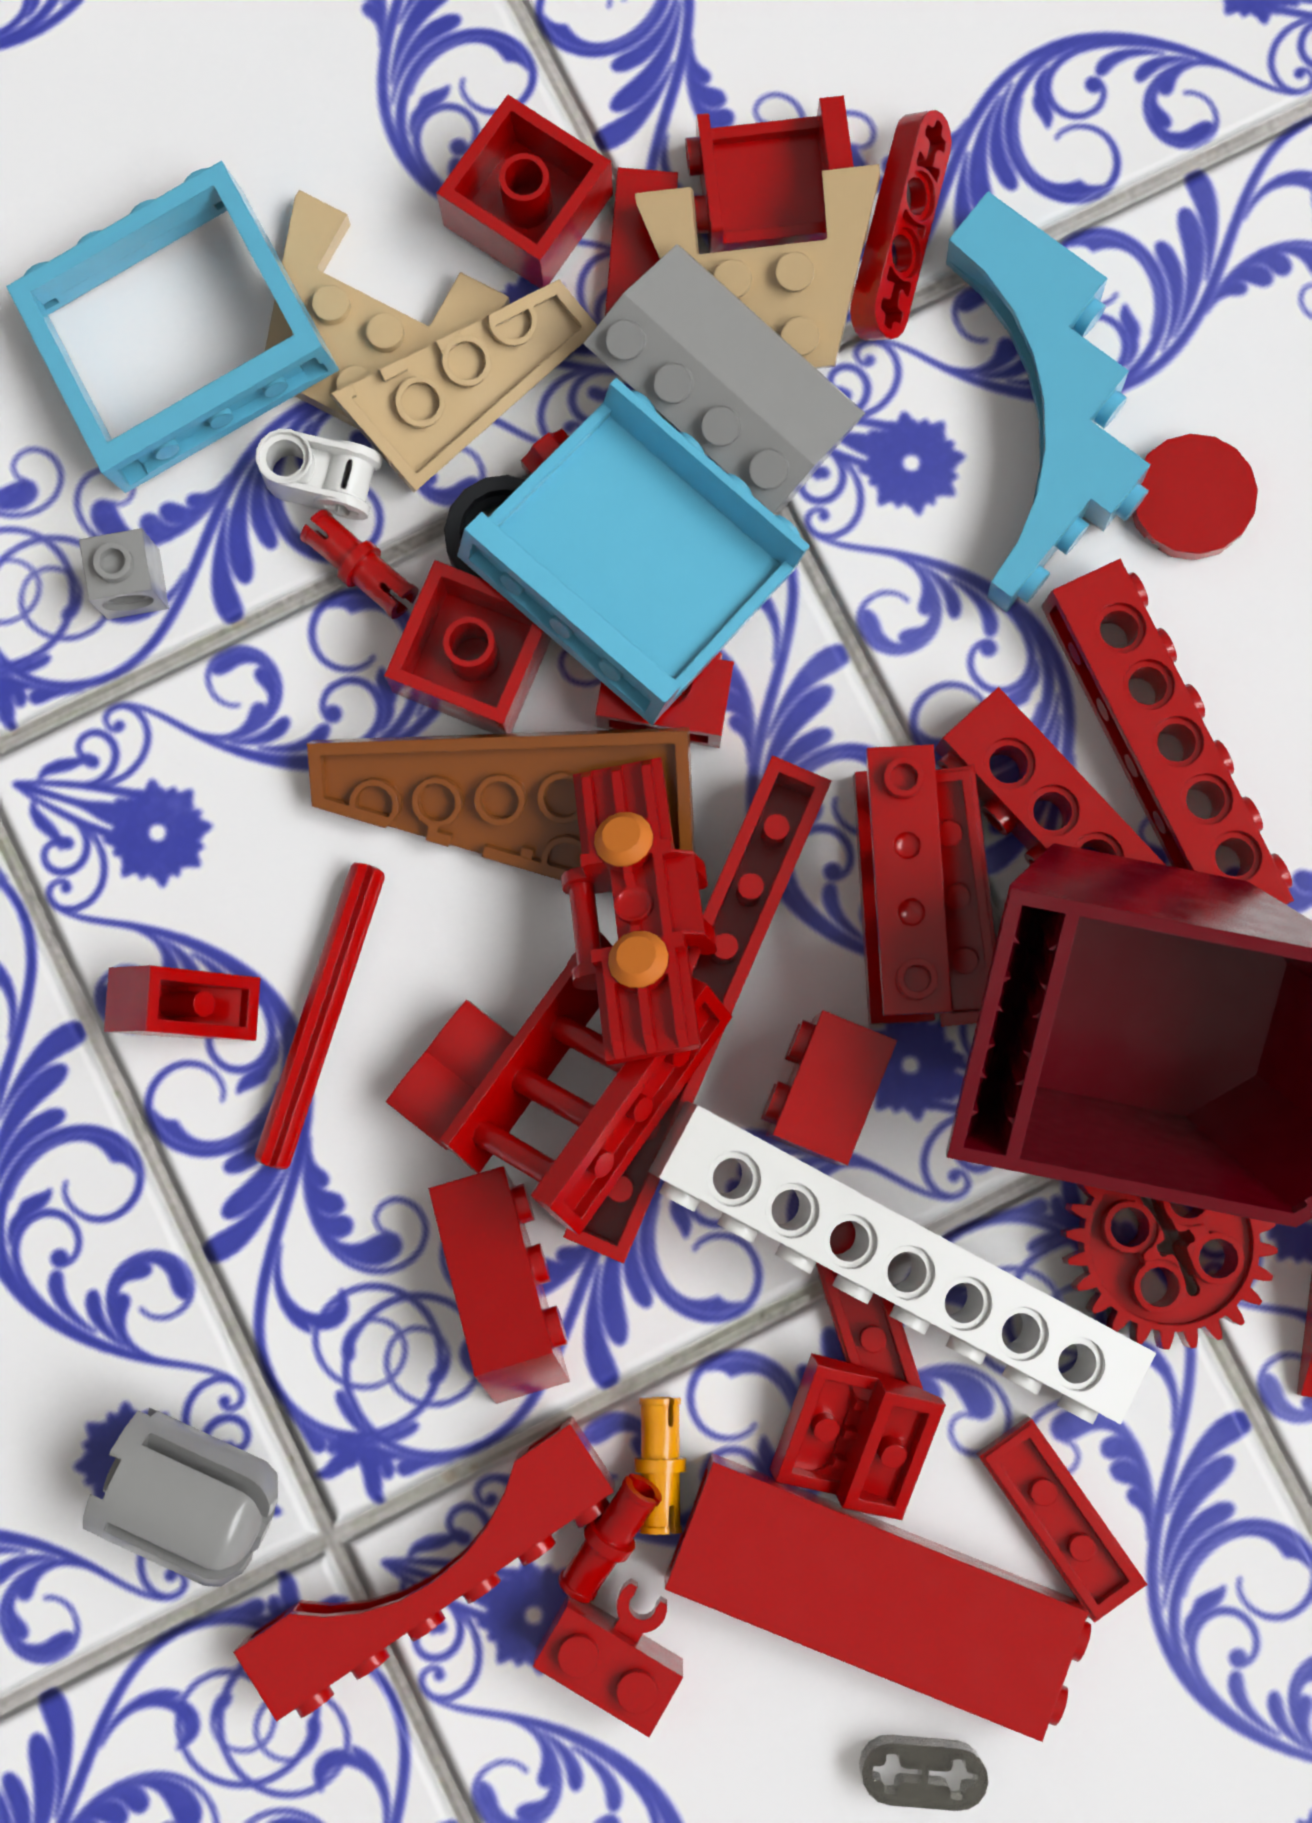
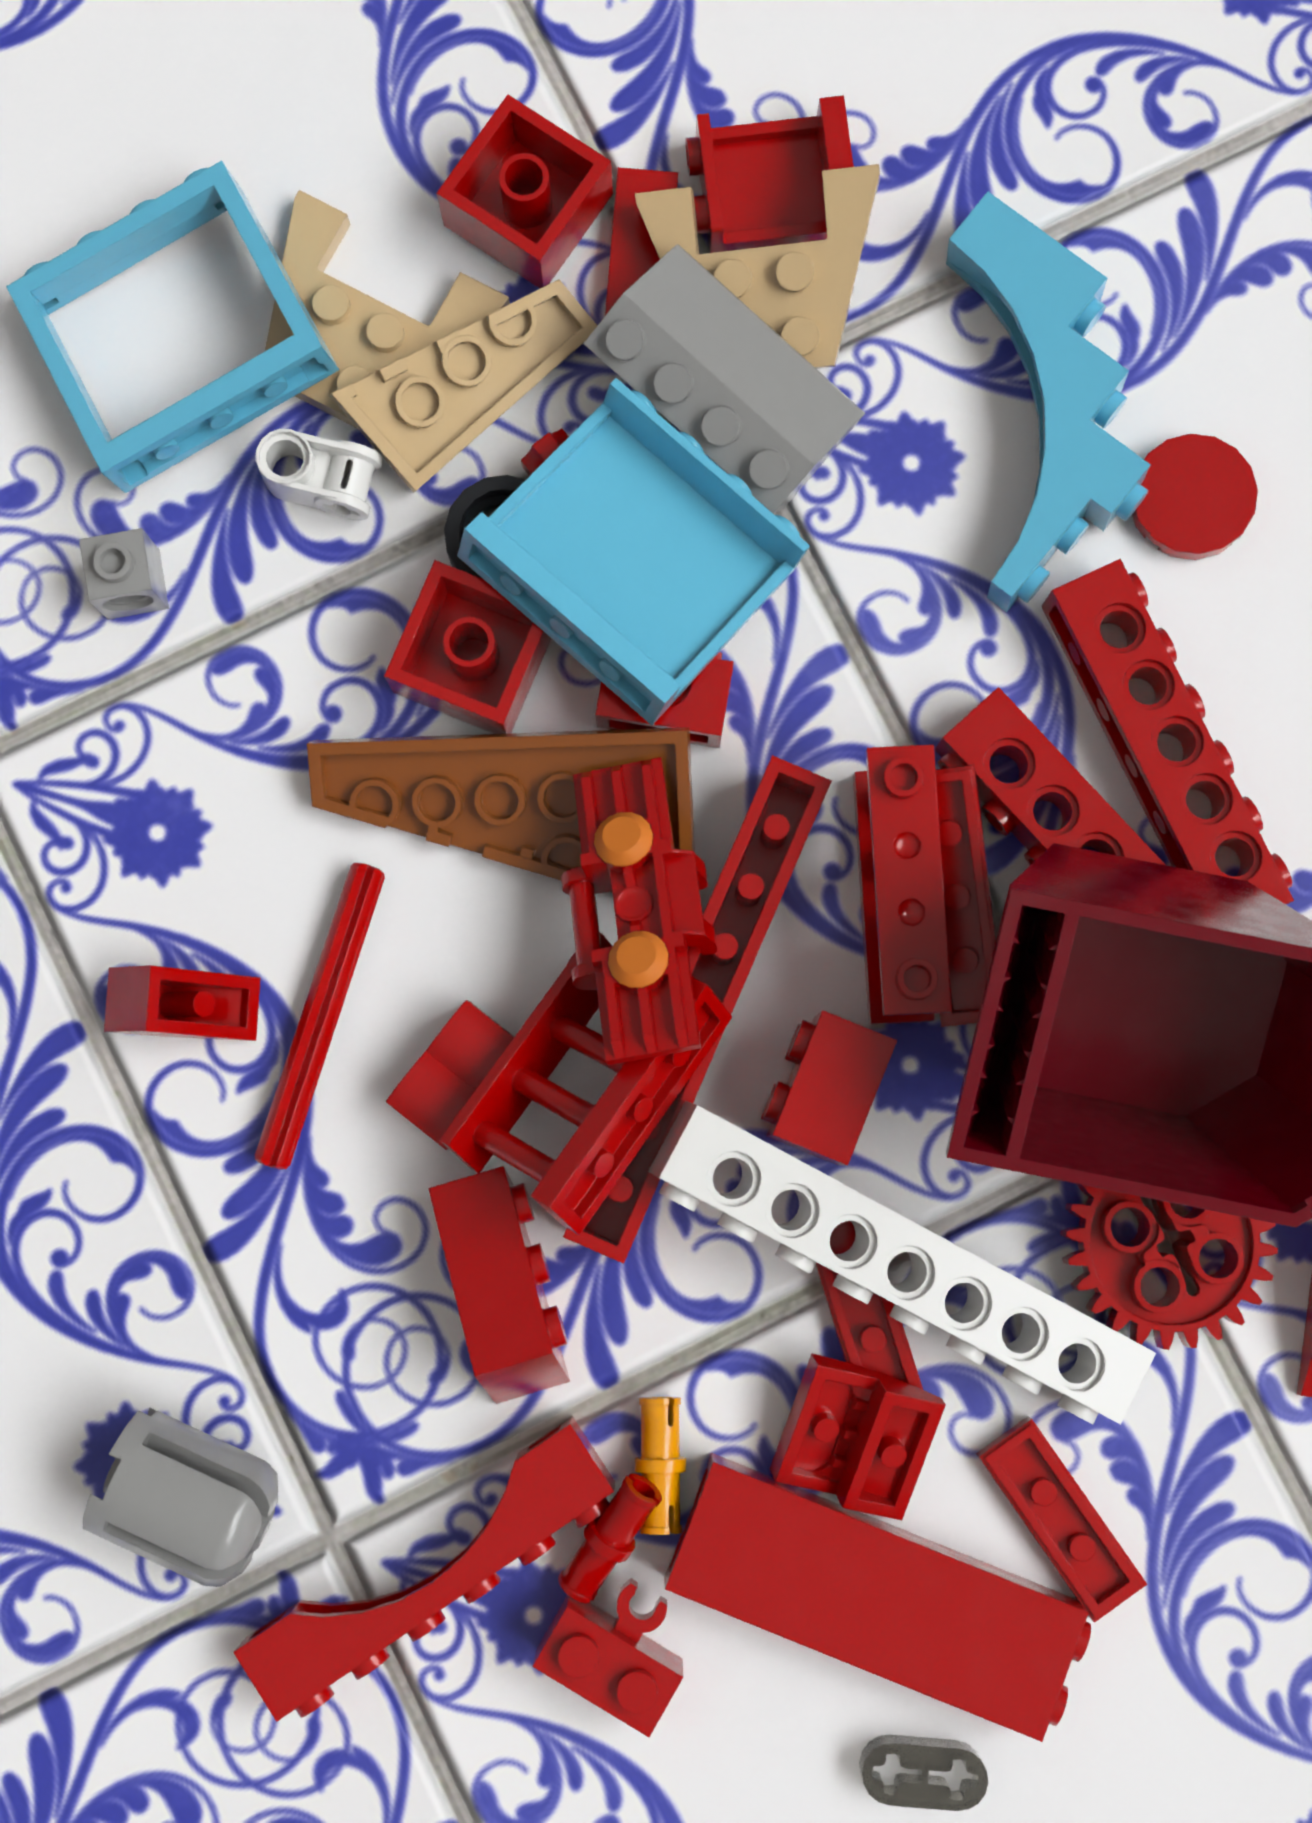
red pin [300,509,419,619] -> none
red beam [850,110,952,341] -> none

